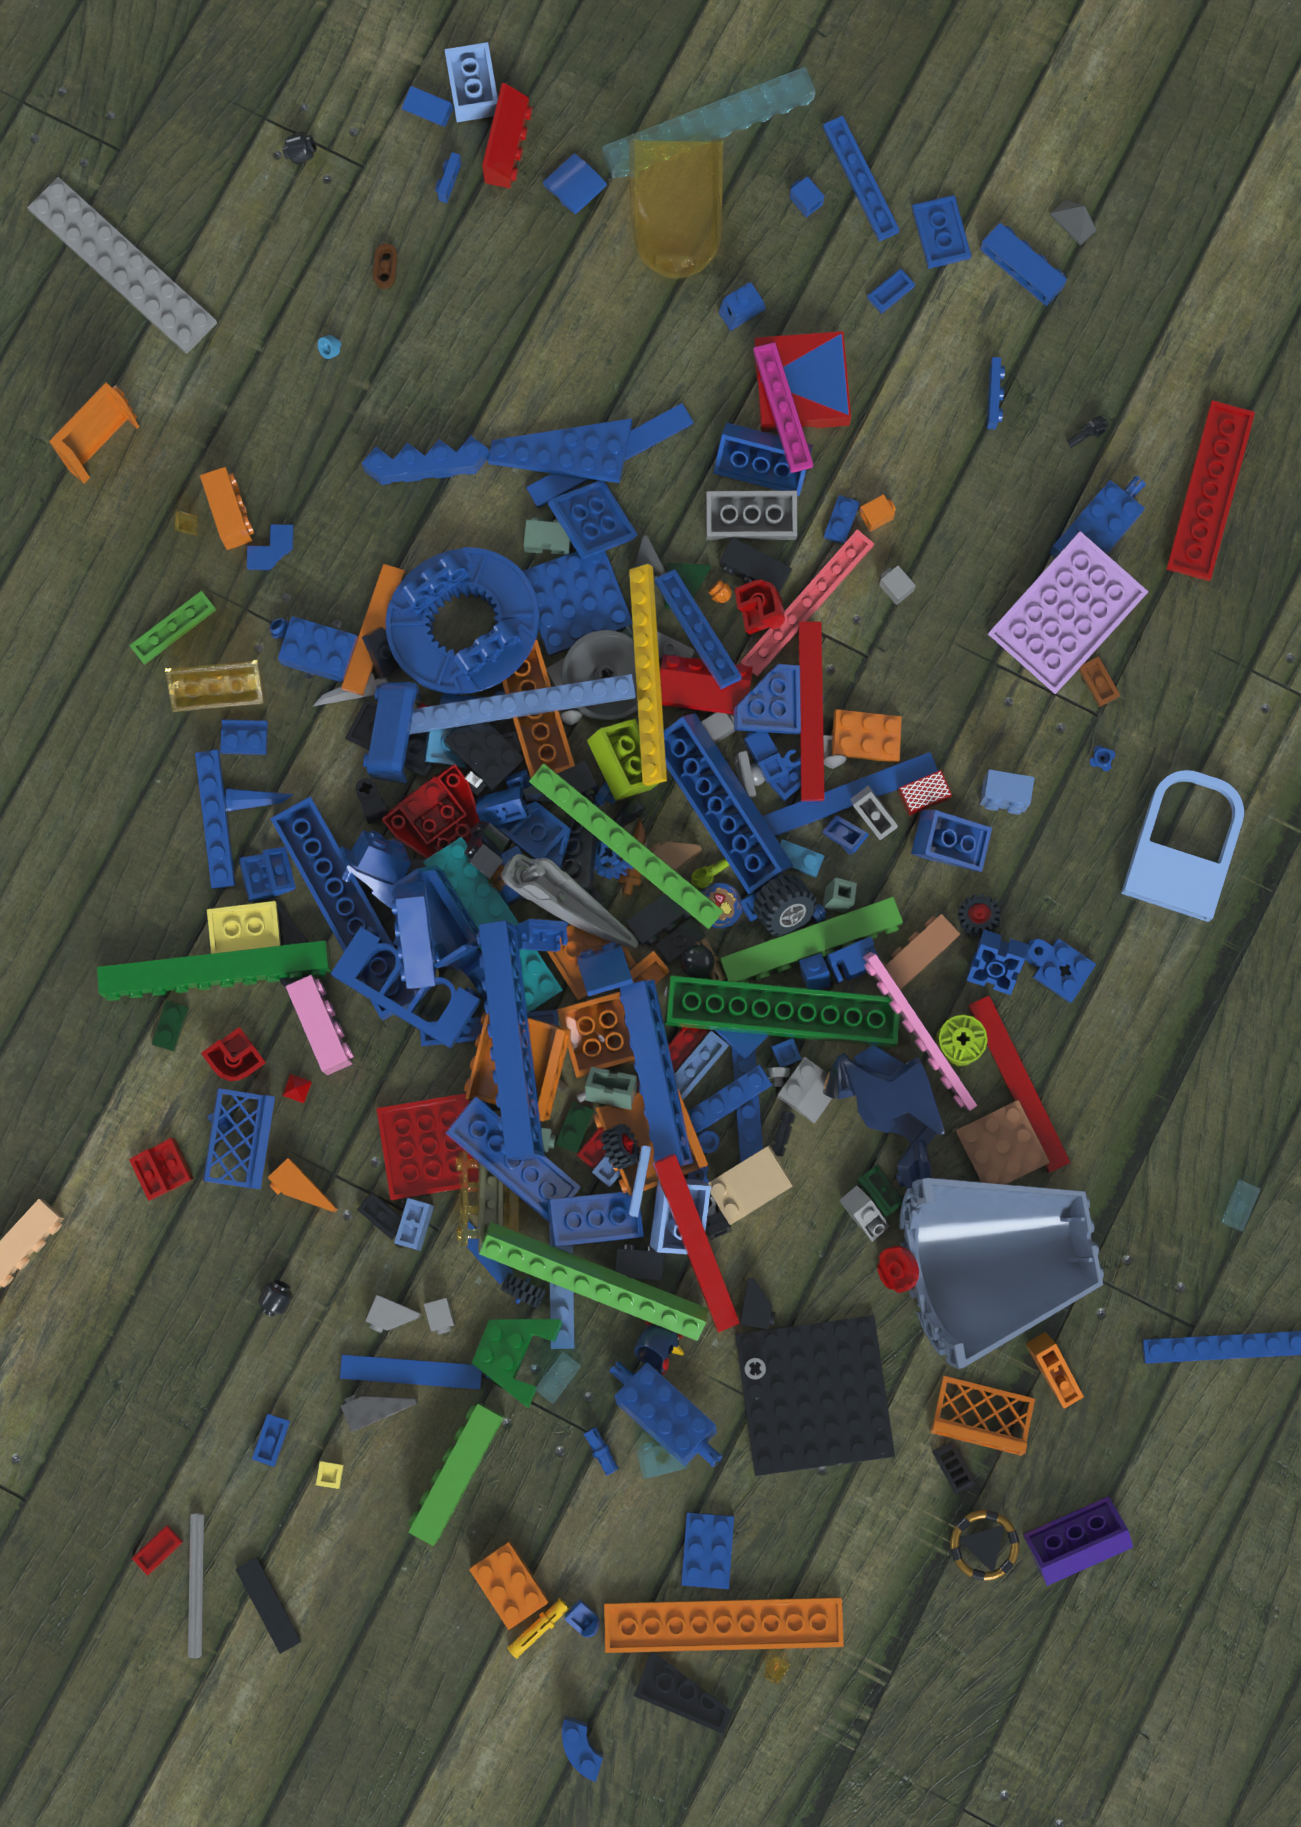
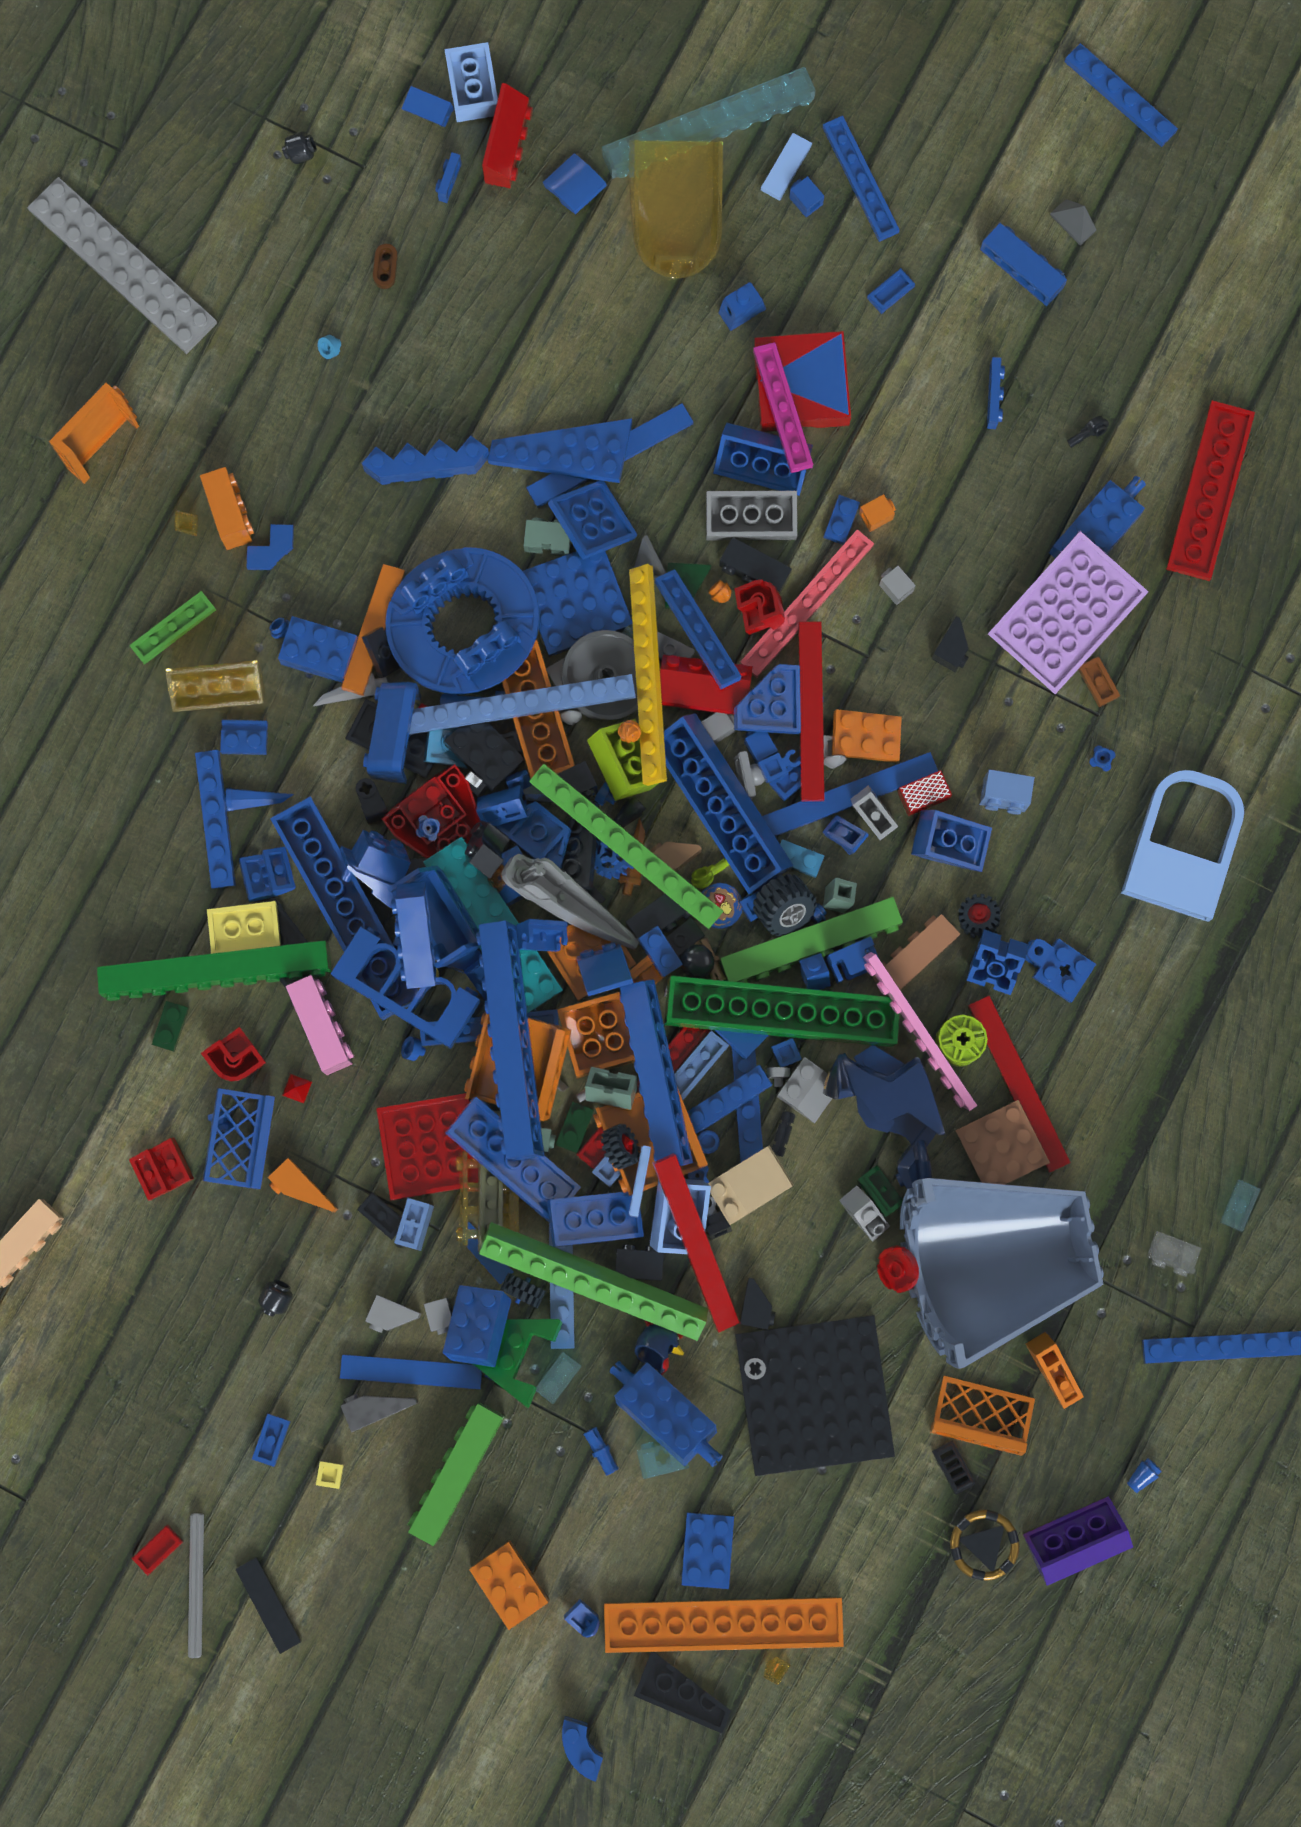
yellow pin [507,1598,570,1659] -> none
blue tile [911,195,971,269] -> none
none -> blue tile [401,1036,426,1061]
none -> blue plate [416,815,440,841]
none -> blue brick [443,1285,511,1367]
none -> orange plate [618,720,641,744]
none -> blue plate [637,926,683,977]
none -> light blue tile [761,133,812,201]
none -> black slope [932,616,969,672]
none -> blue plate [1064,43,1178,147]
none -> blue cone [1127,1458,1162,1493]
none -> clear bracket [1146,1231,1201,1277]

